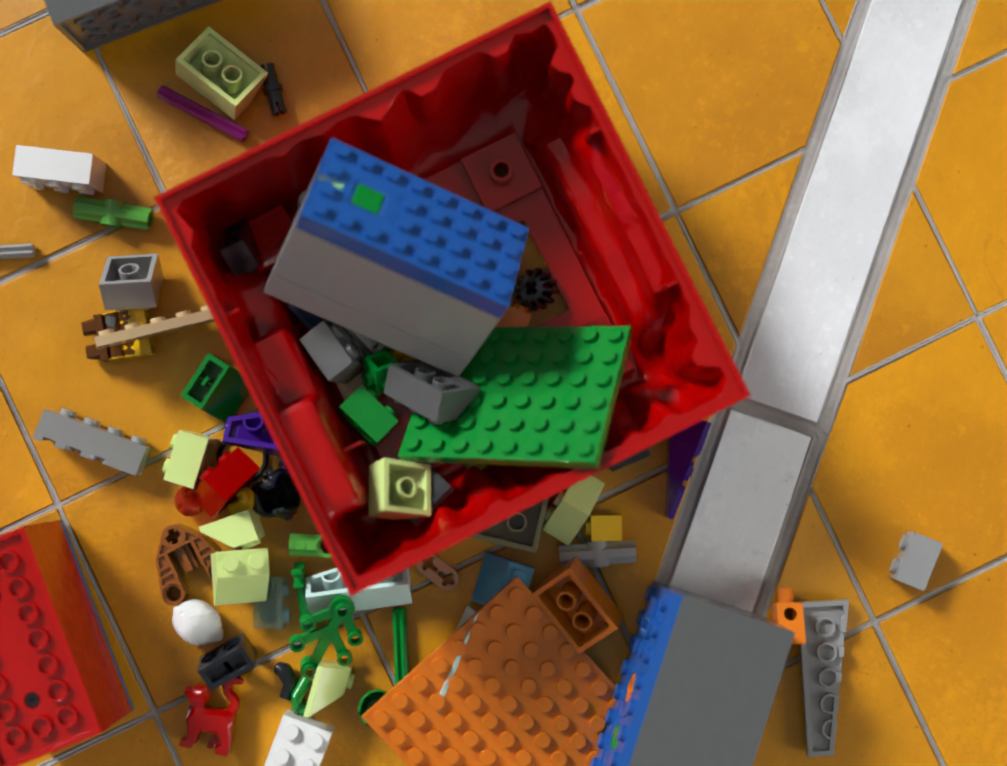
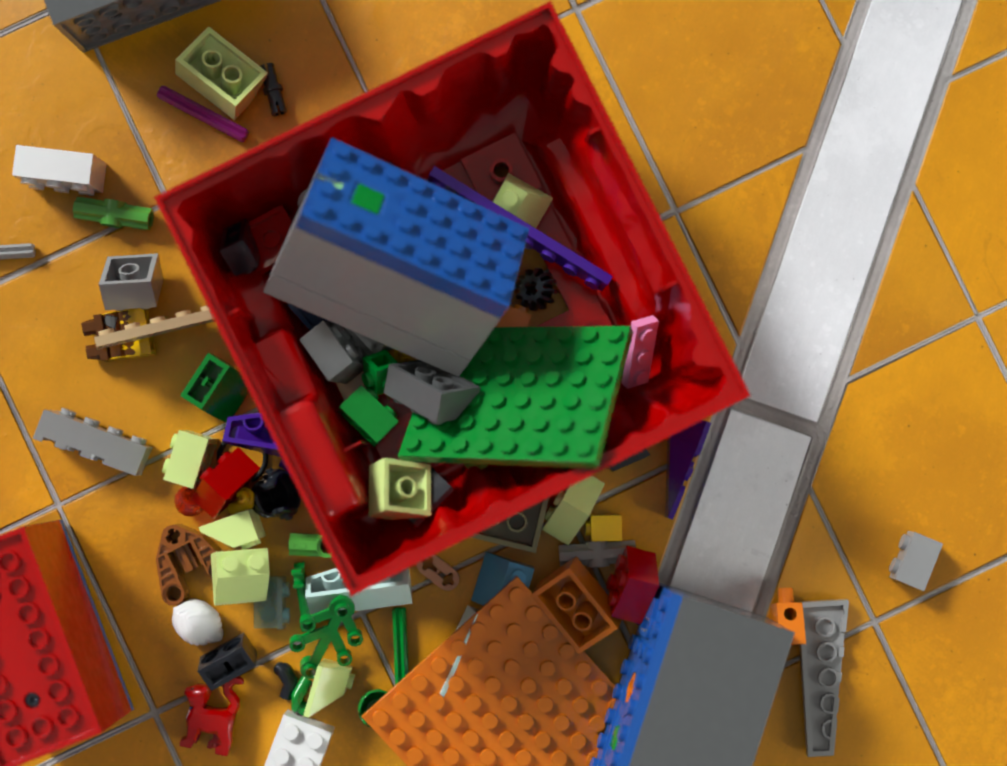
none -> dark purple plate [427,166,613,291]
none -> yellowish green slope [492,173,553,228]
none -> red brick [607,545,659,624]
none -> bright pink plate [622,315,659,389]

